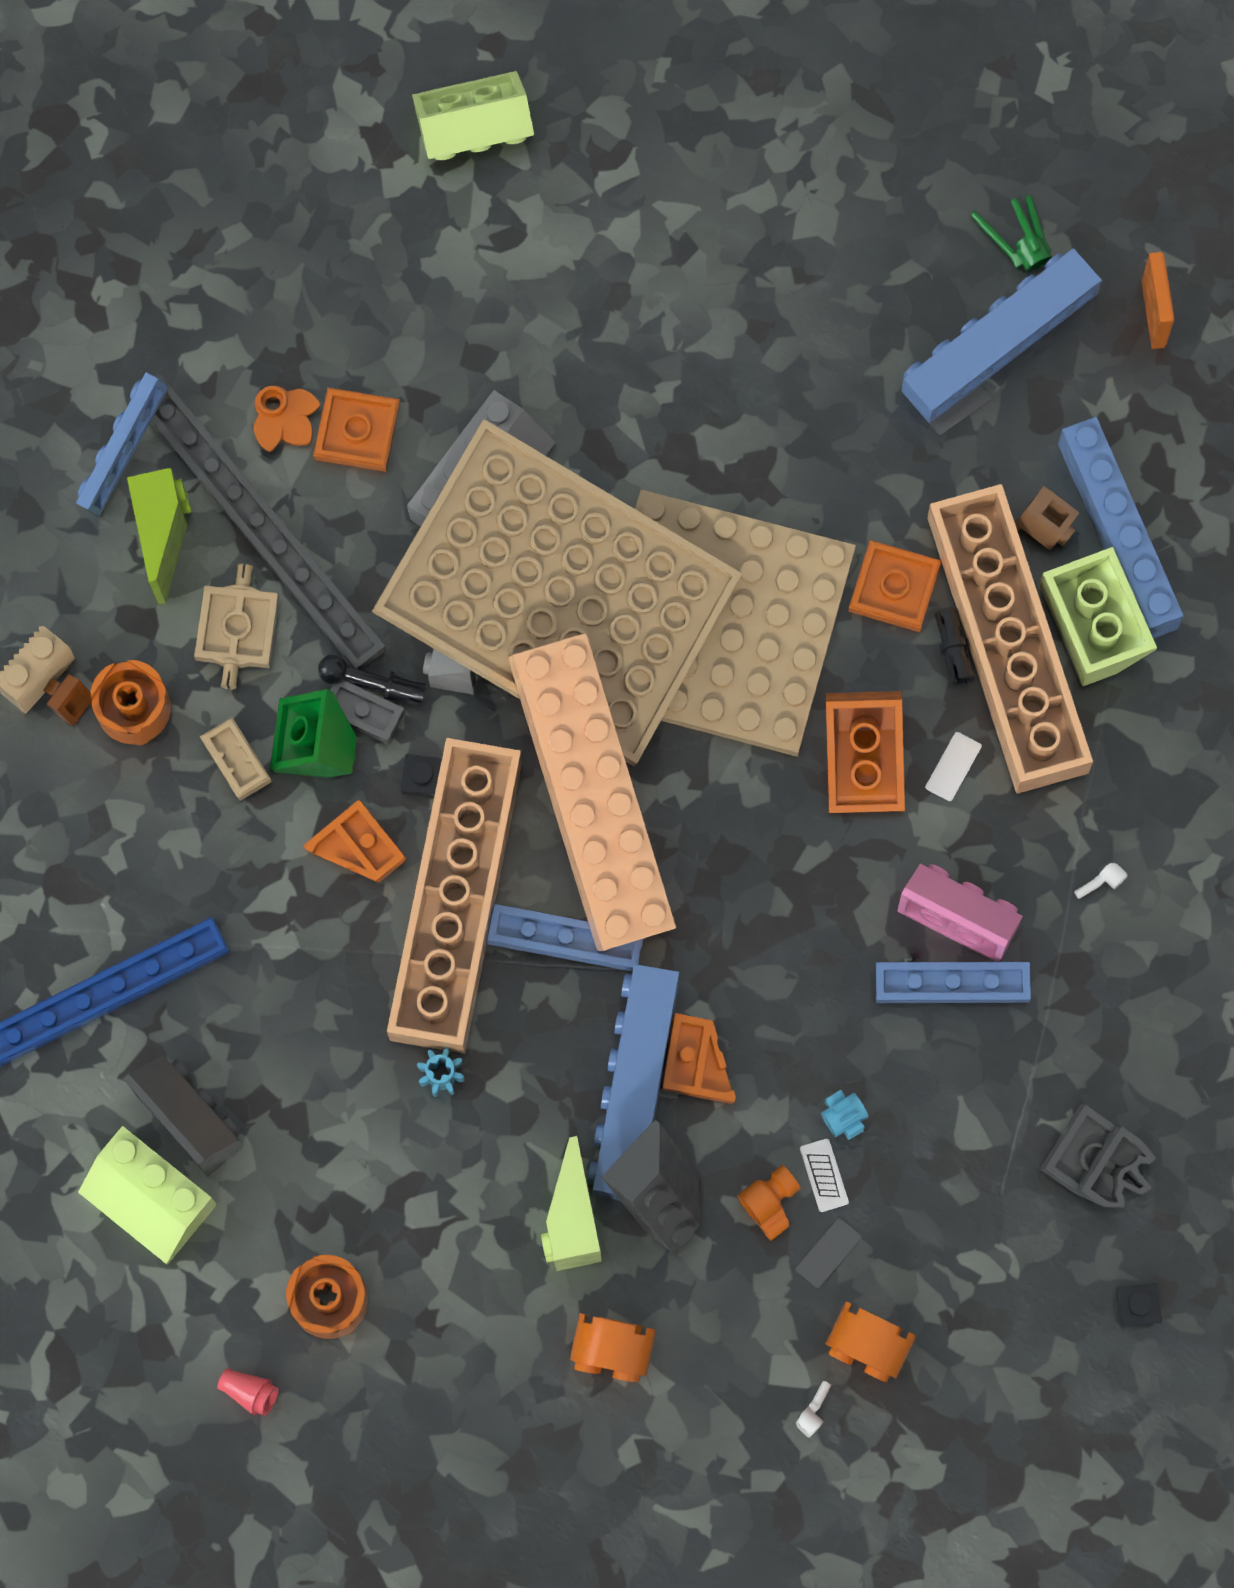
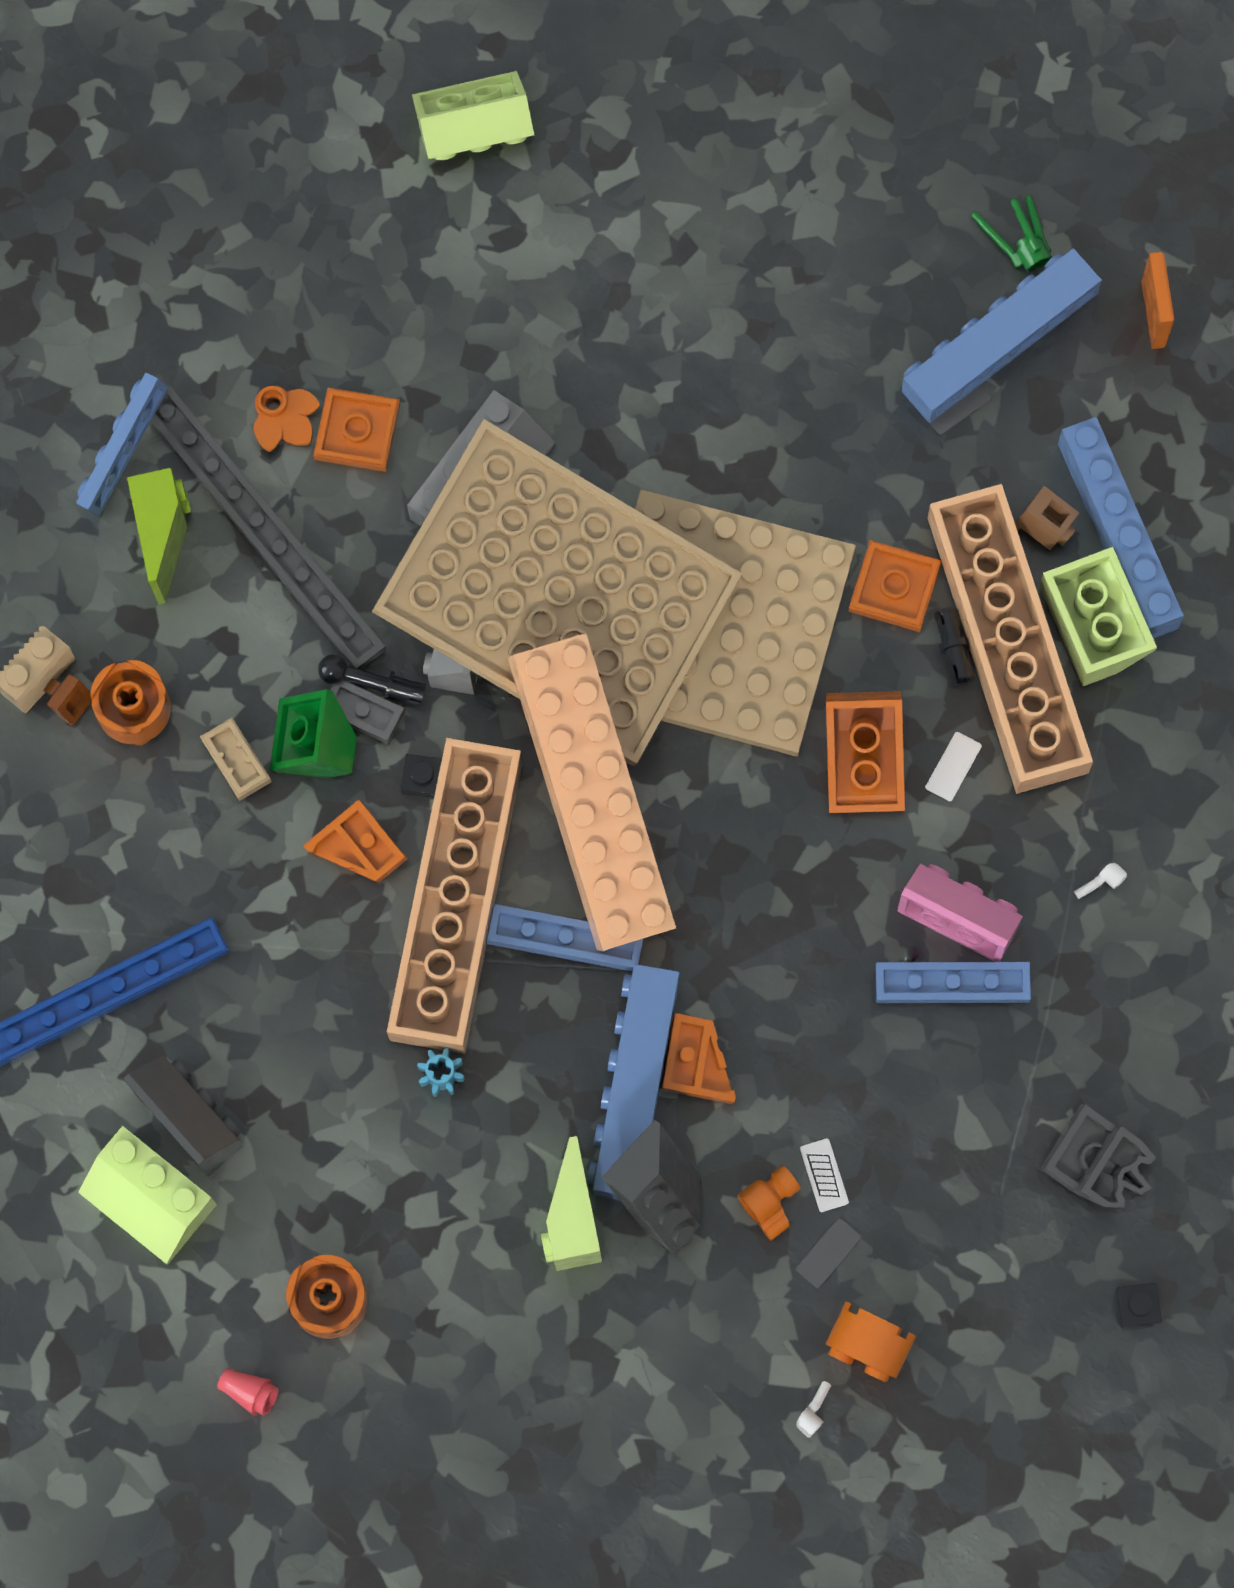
tan plate [194,564,280,690] -> none
orange brick [570,1313,656,1383] -> none
medium azure gear [821,1090,869,1140] -> none

